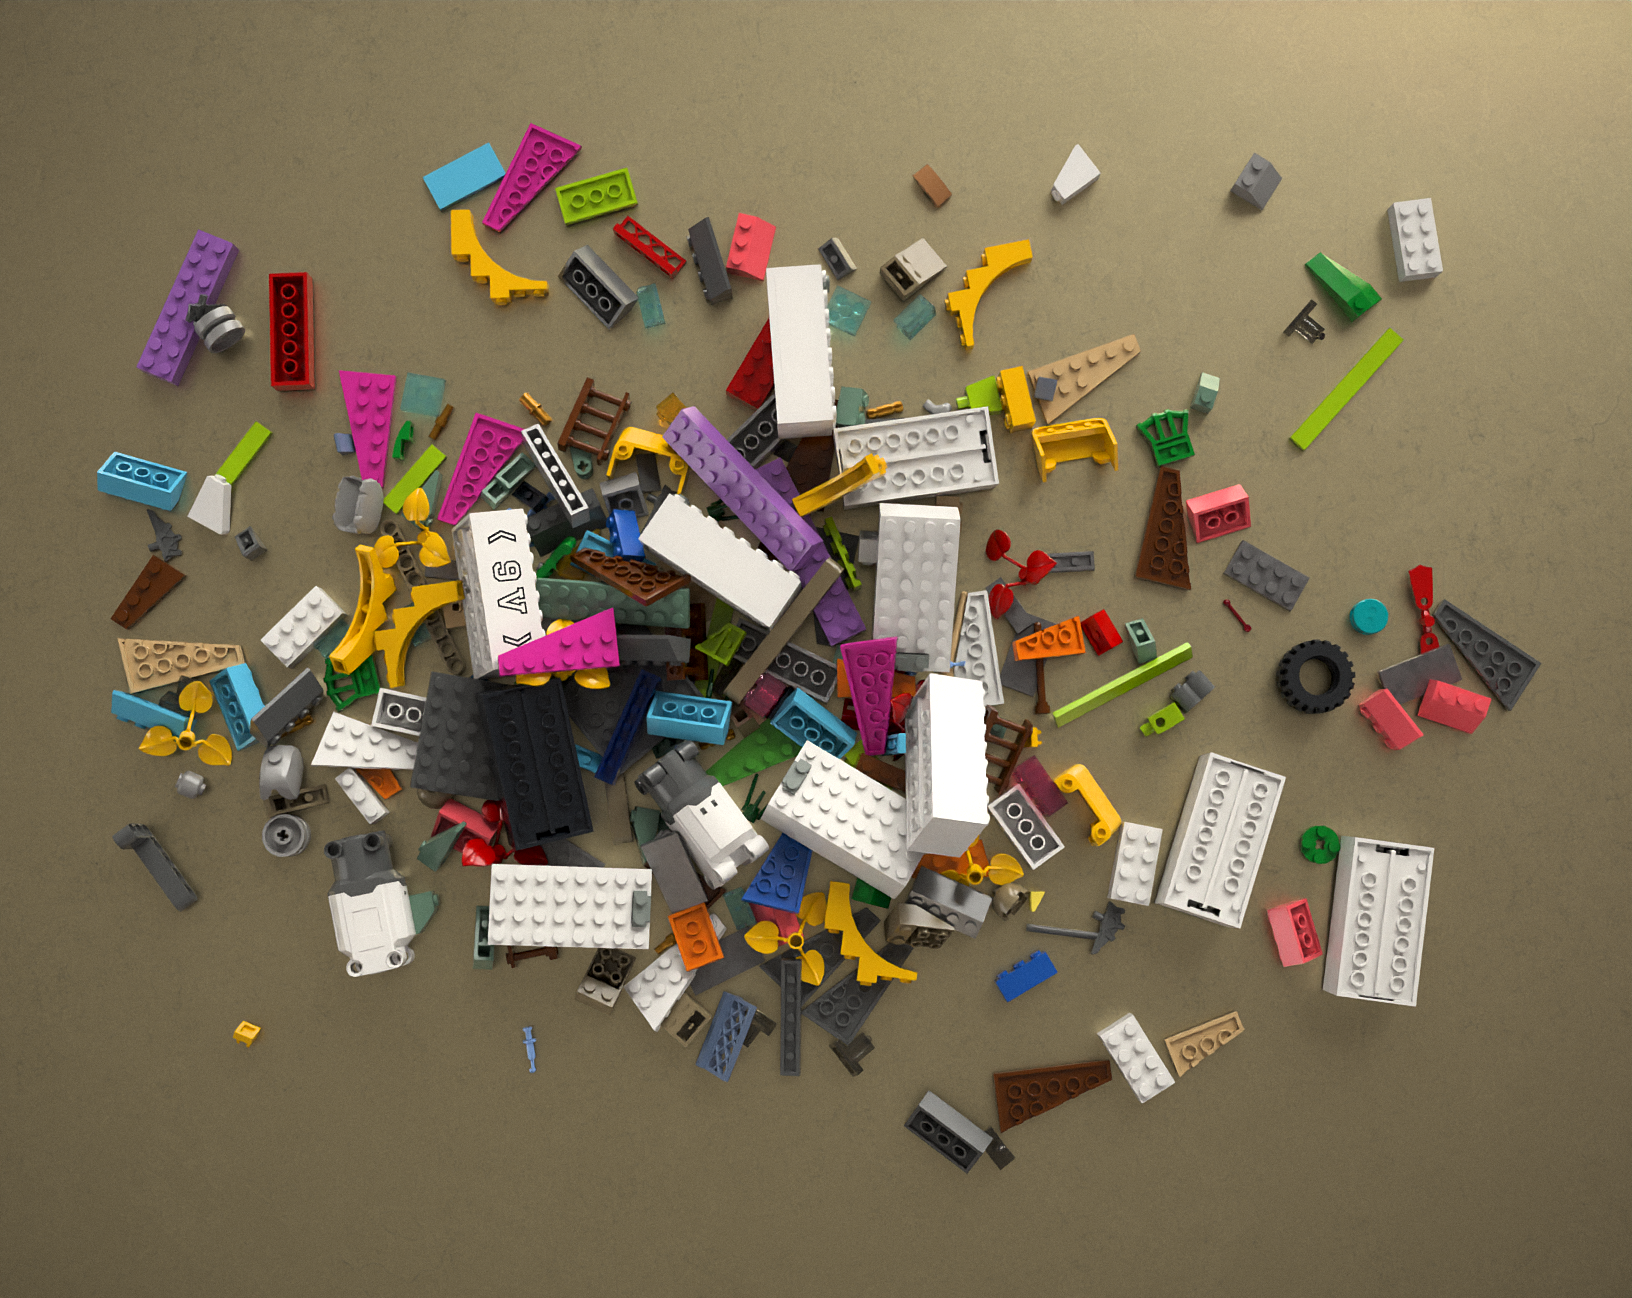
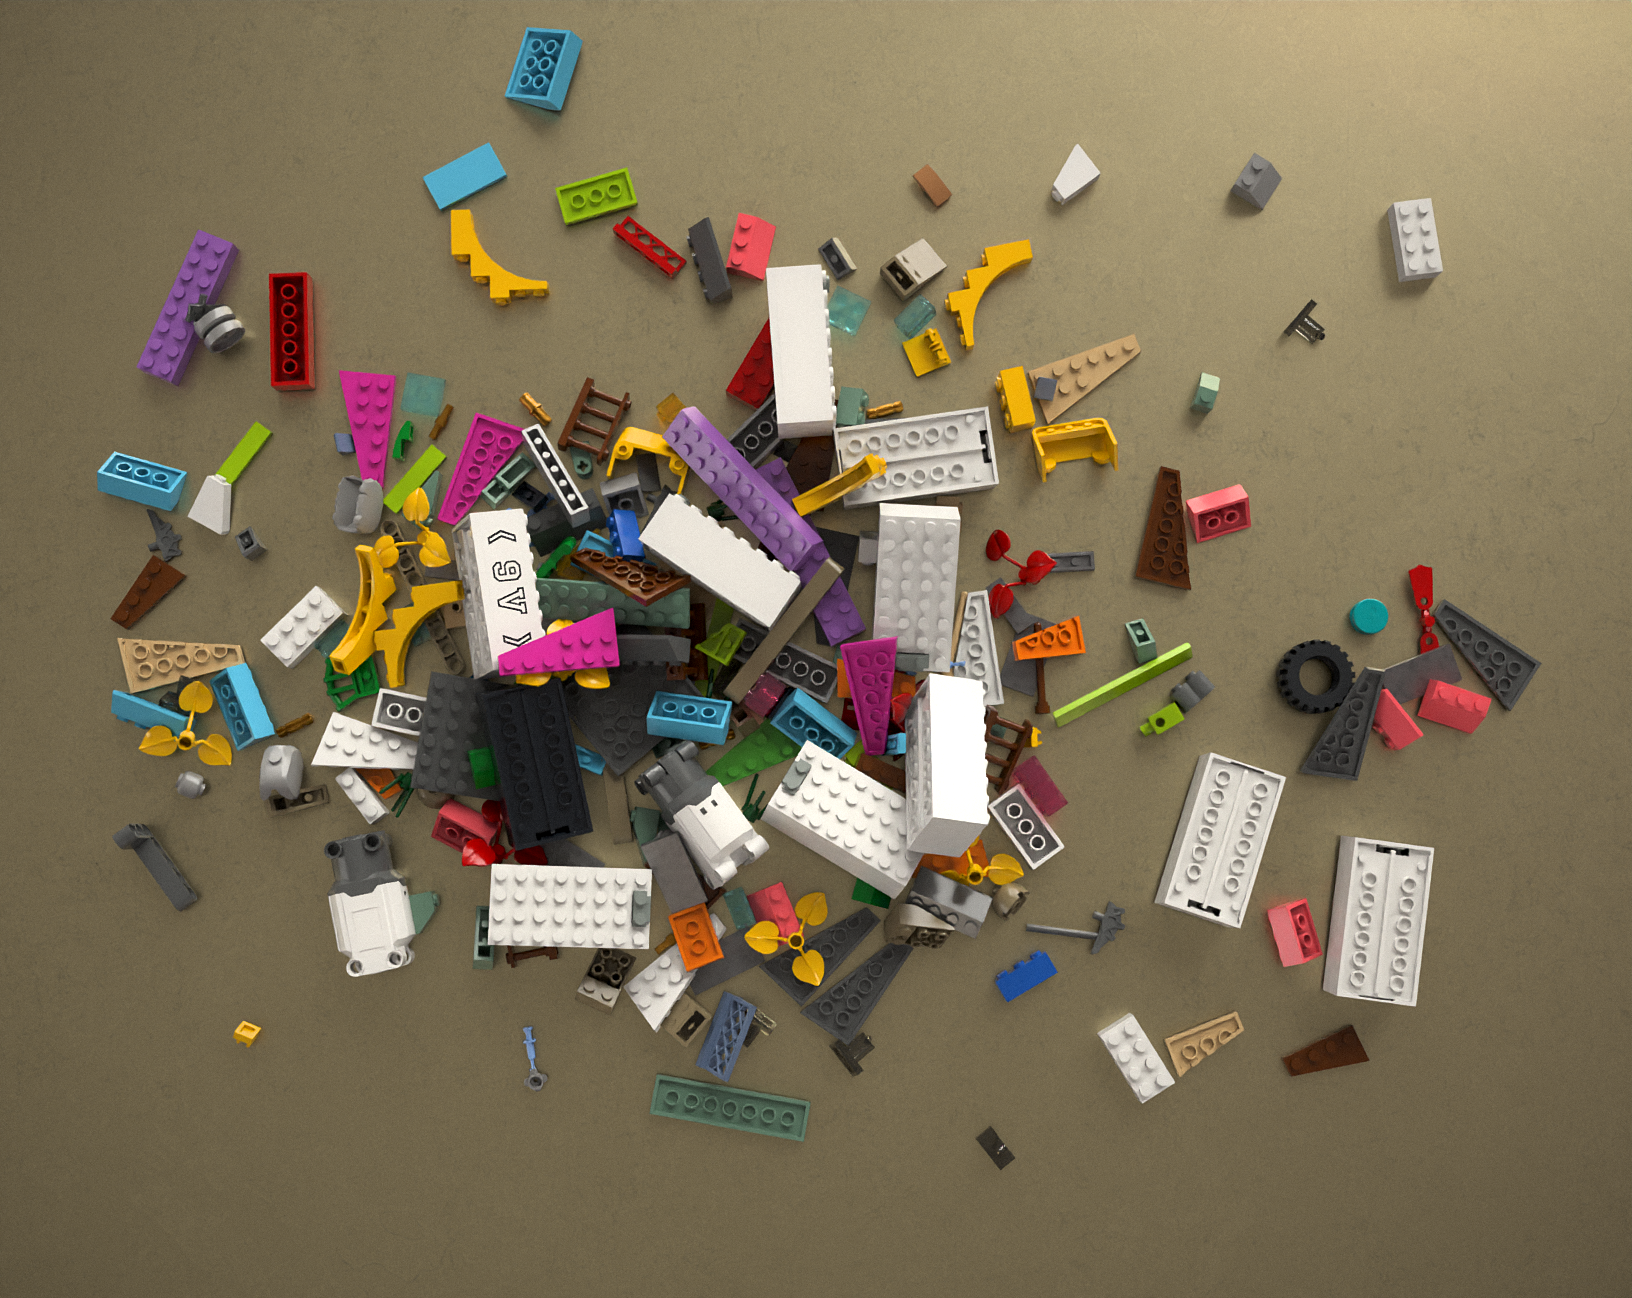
dark grey slope [250,667,324,748] -> none
light grey wheel [262,814,311,857] -> none
sand green slope [417,821,467,872] -> none
dark pink wing [482,123,582,232] -> none
dark grey slope [558,245,639,330] -> none
clear blue brick [594,669,662,785] -> none
clear light blue hinge [636,283,666,329] -> none
blue wing [741,833,813,914] -> none
dark grey plate [780,958,802,1076] -> none
lime wing [823,516,862,592] -> none
yellow arch [824,881,917,986] -> none
dark grey slope [904,1091,993,1174] -> none
light grey arm [923,399,952,414] -> none
lime torso [956,376,1002,415] -> none
reddish brown wing [993,1059,1112,1133] -> none
light yellow slope [1028,891,1045,912] -> none
yellow windscreen [1049,764,1121,846] -> none
red panel [1080,609,1123,656] -> none
white brick [1107,822,1163,906] -> none
green plate [1136,409,1195,467] -> none
flat silver plate [1223,540,1309,612] -> none
dark red hinge [1223,599,1252,632] -> none
lime tile [1289,328,1404,451] -> none
green plate [1300,826,1340,864] -> none
green wedge [1305,252,1382,322] -> none
none -> dark green plant [379,772,415,818]
none -> green slope [467,747,495,789]
none -> medium azure slope [505,27,583,110]
none -> light grey plate [524,1069,547,1092]
none -> sand green plate [649,1074,811,1142]
none -> yellow hinge [902,328,951,377]
none -> reddish brown wing [1281,1024,1370,1077]
none -> dark grey wing [1300,667,1386,781]

